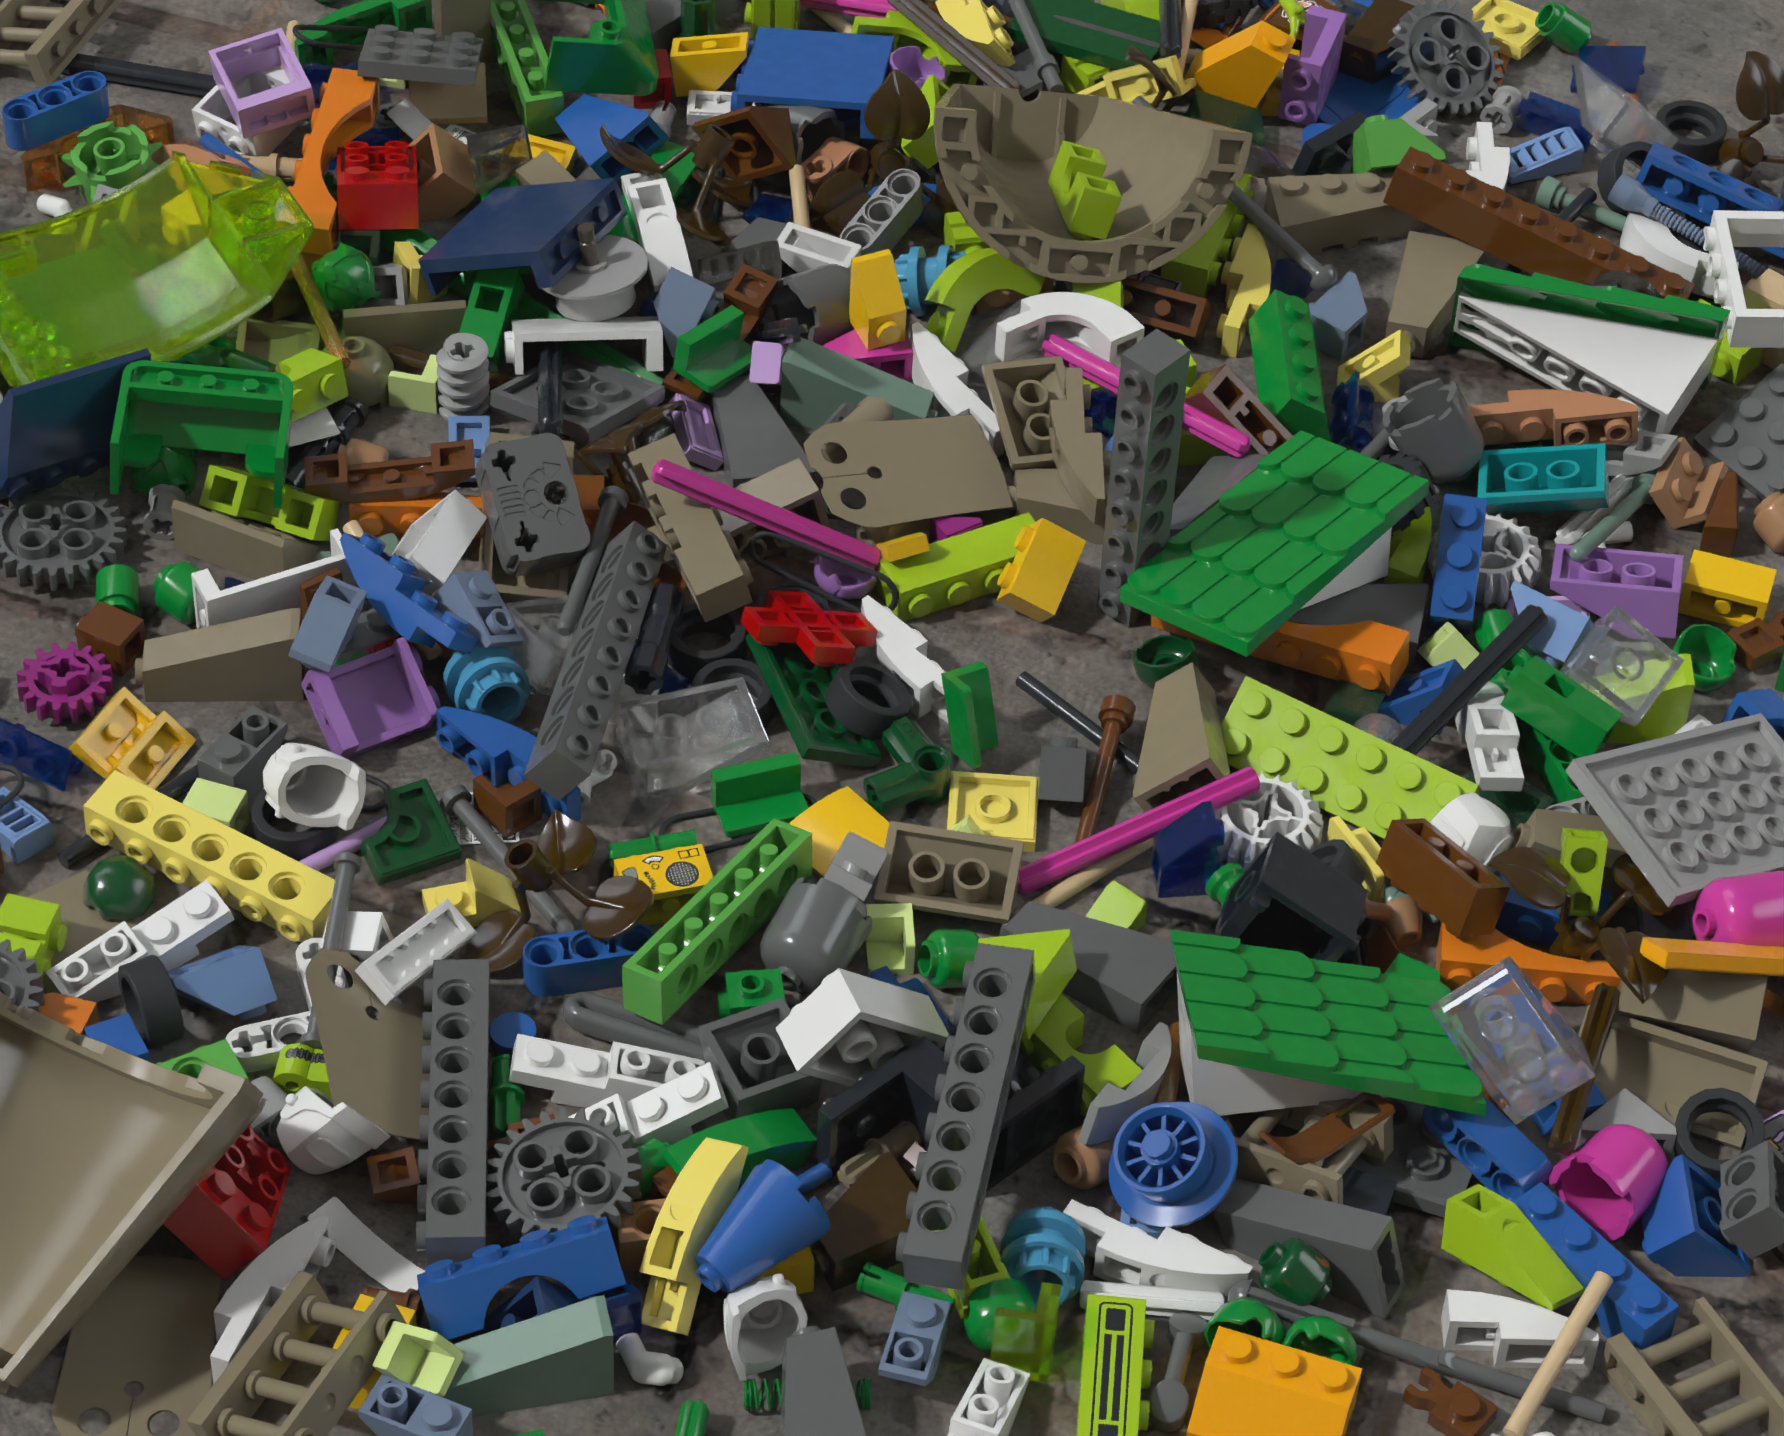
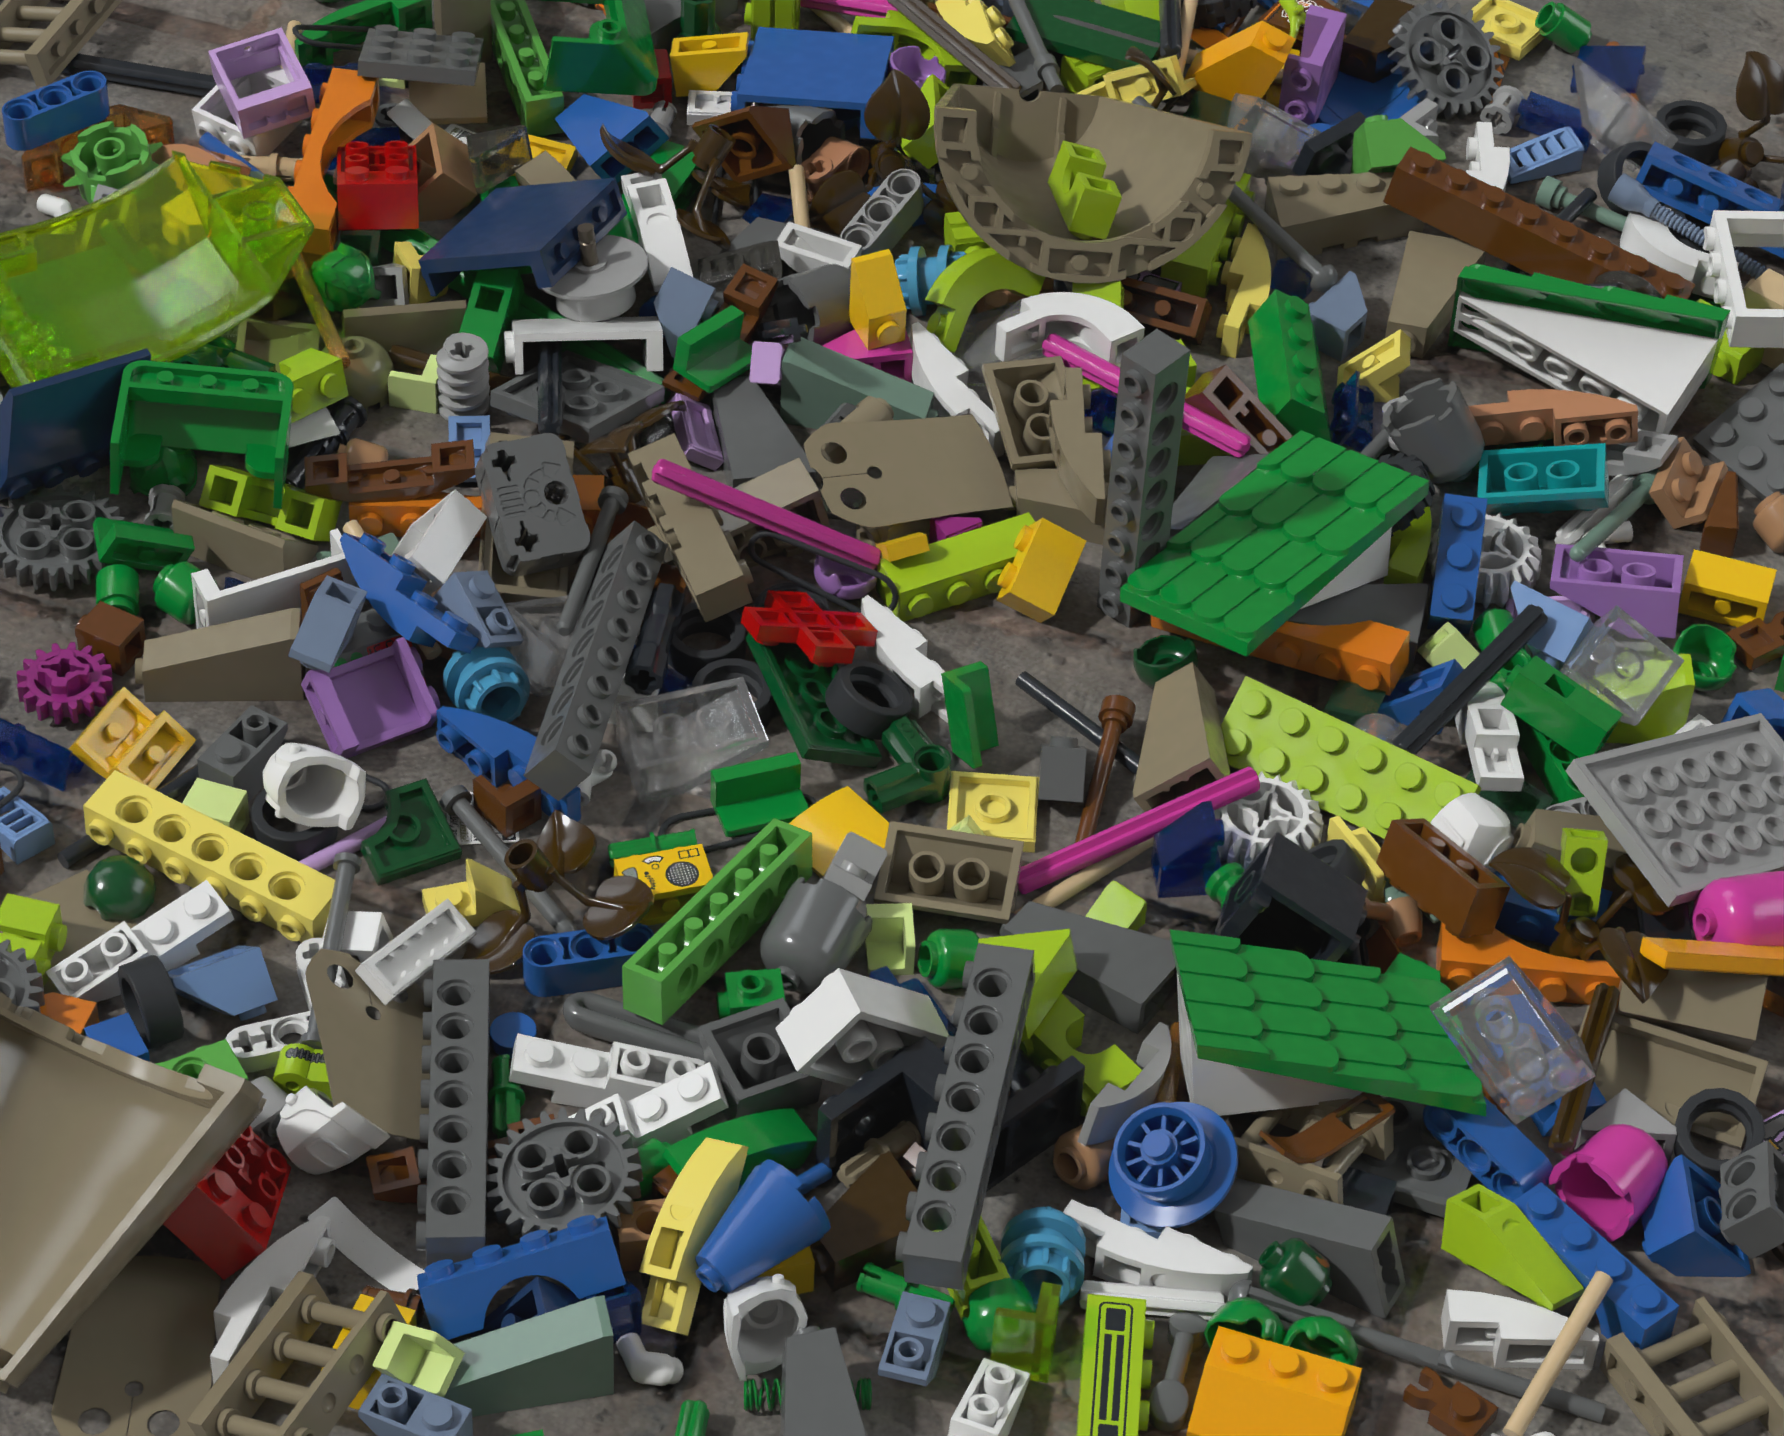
none -> green panel [93,517,195,572]
none -> clear slope [1227,93,1322,172]

